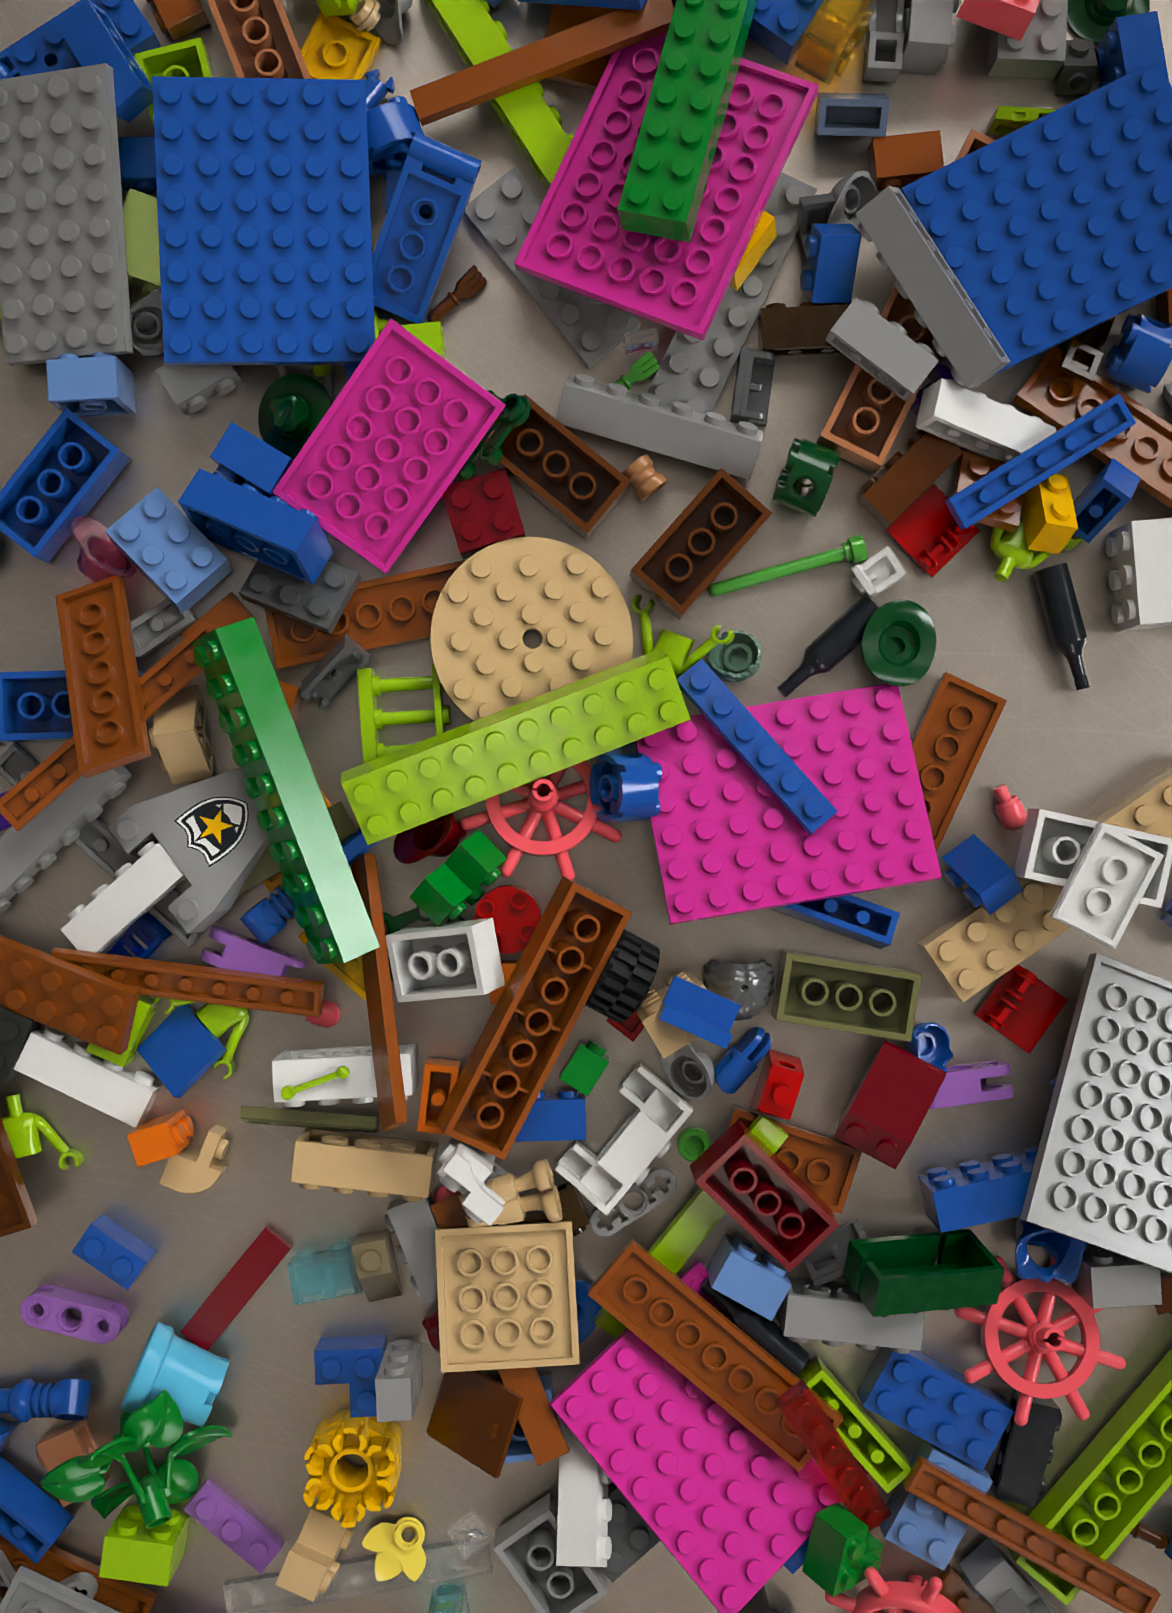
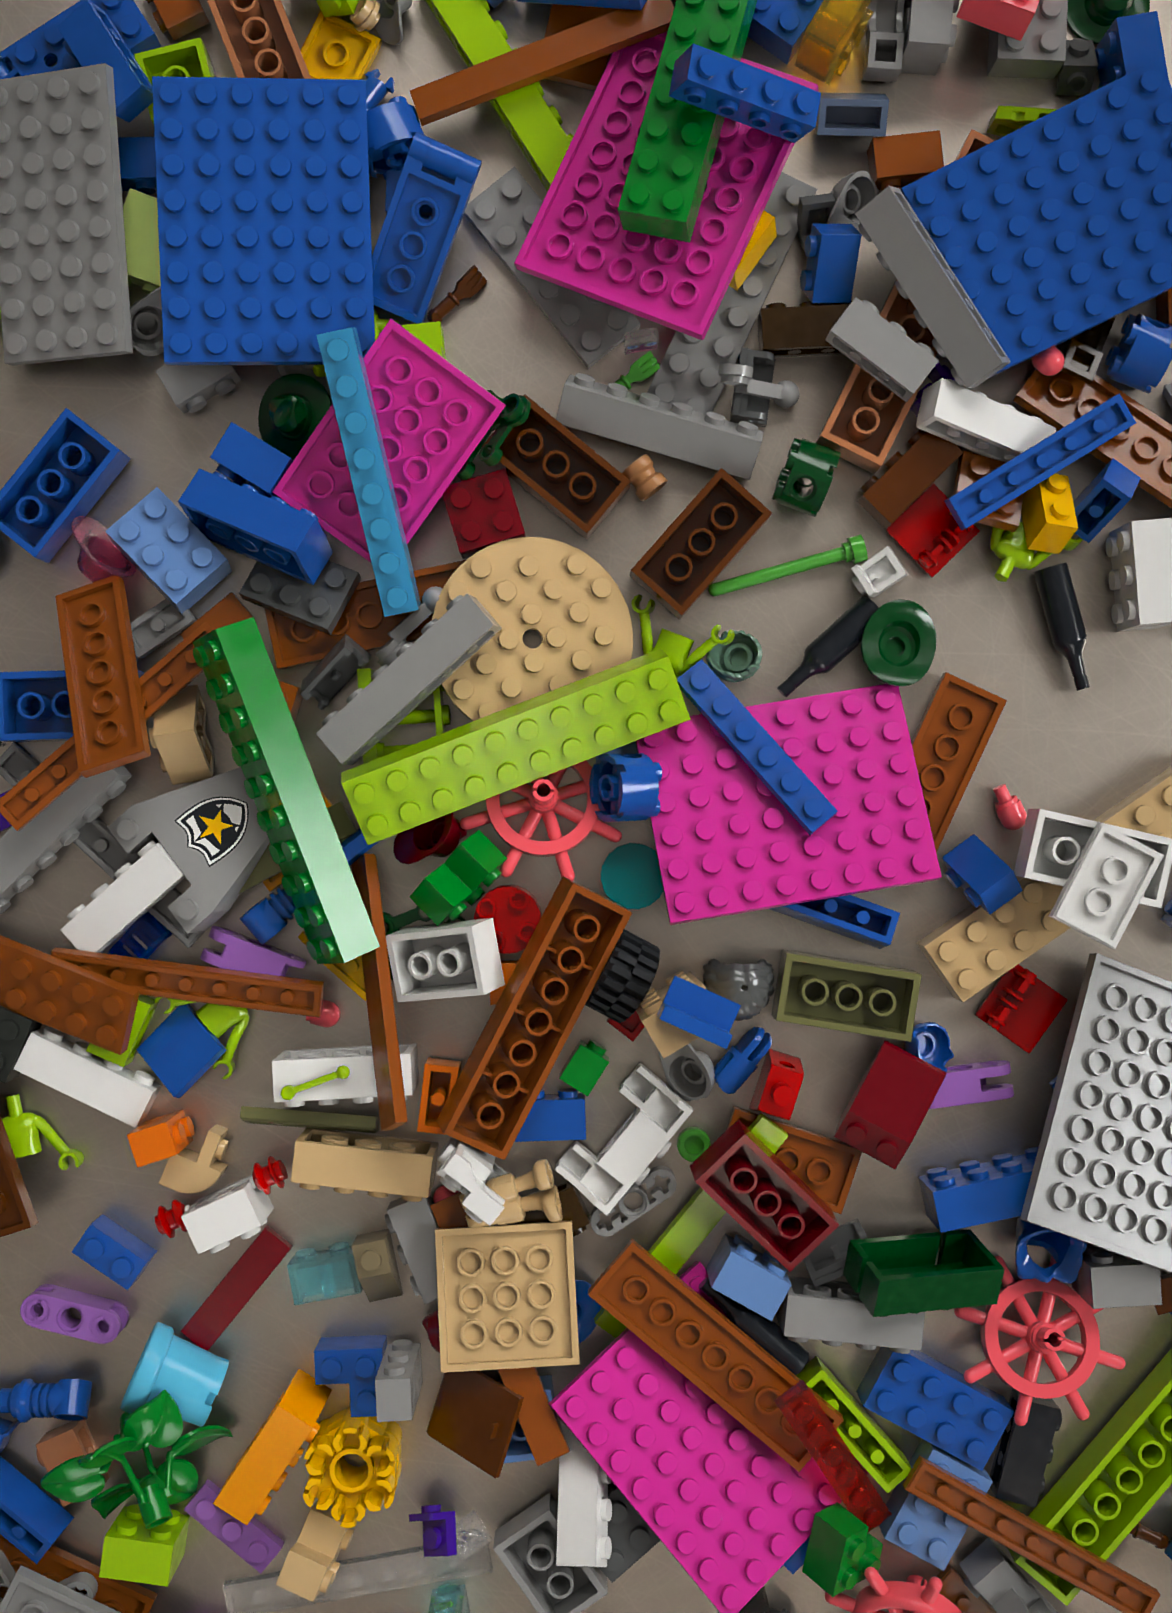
medium blue brick [46,352,137,417] -> none
light yellow plate [362,1516,426,1582] -> none
none -> white brick [155,1156,288,1254]
none -> light orange wedge [213,1369,332,1525]
none -> dark azure brick [316,327,421,617]
none -> light grey brick [316,594,502,765]
none -> light grey piece [375,586,443,666]
none -> dark purple bracket [409,1504,457,1557]
none -> teal tile [601,843,663,909]
none -> blue brick [669,43,821,143]
none -> light grey piece [718,363,799,408]
none -> coral cylinder [1031,346,1065,376]

